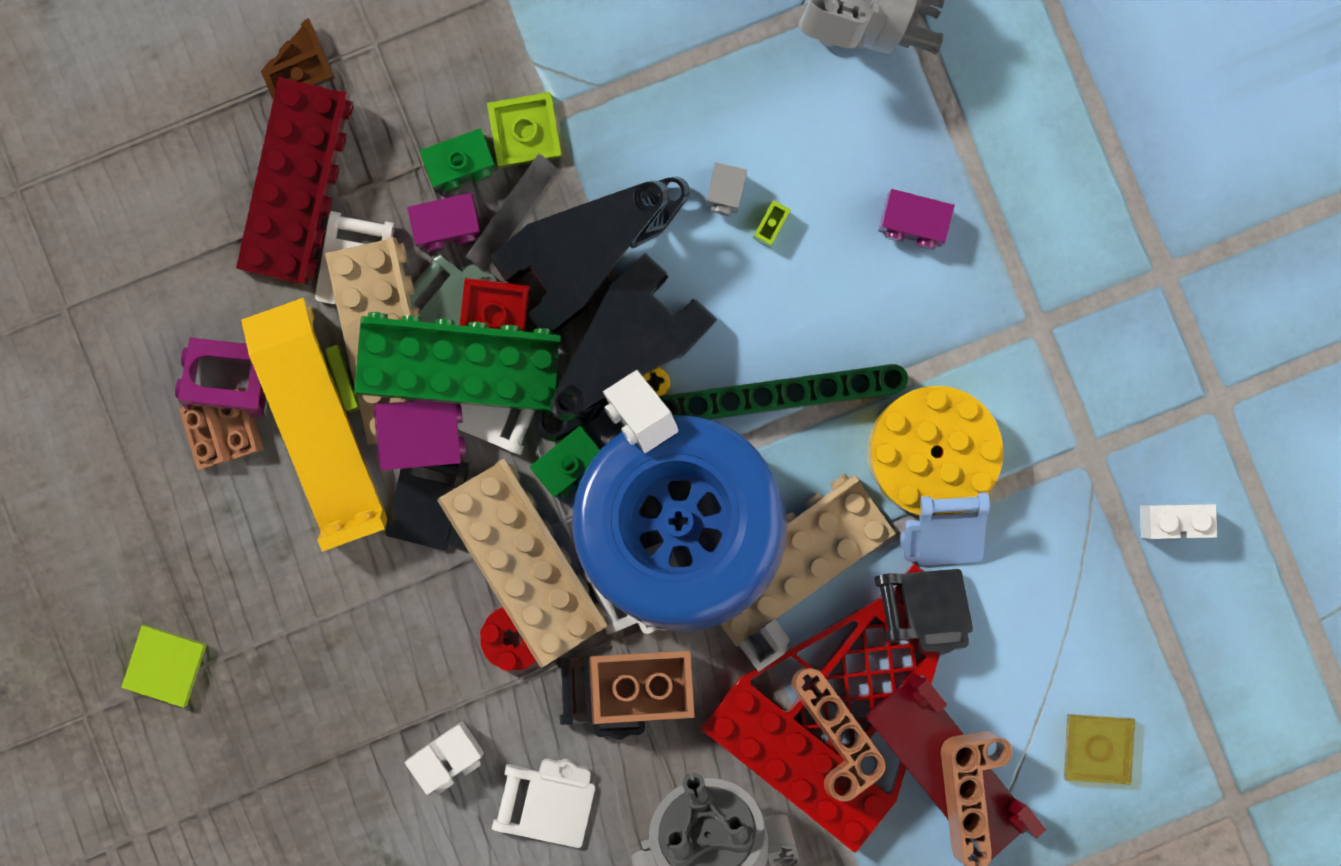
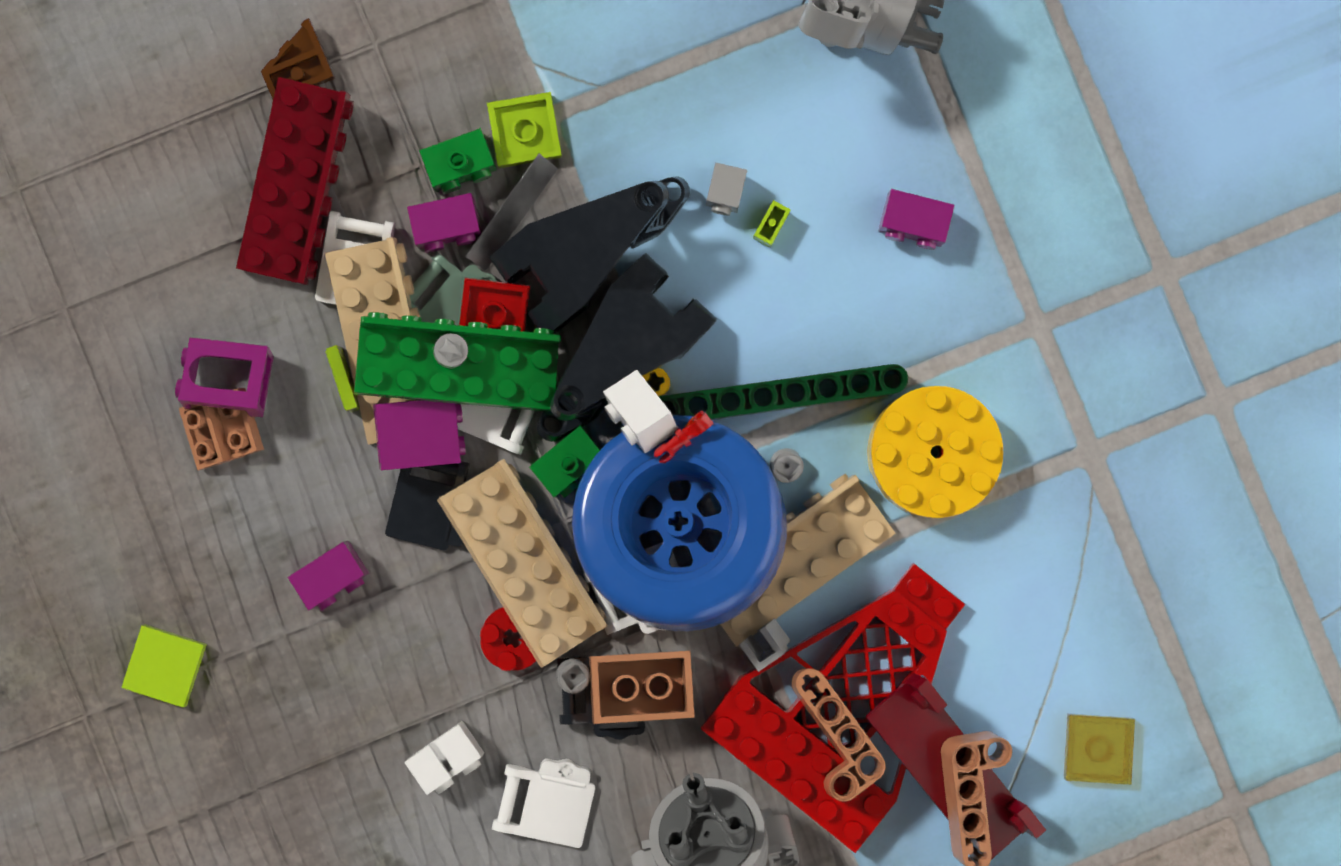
yellow panel [241,298,388,552] -> none
black piece [874,569,973,655] -> none
light blue piece [900,492,990,566] -> none
white piece [1140,504,1217,539] -> none
none -> magenta brick [287,541,370,612]
none -> light grey tile [433,333,468,368]
none -> light grey tile [556,659,590,694]
none -> red piece [654,410,713,463]
none -> light grey tile [770,448,804,483]

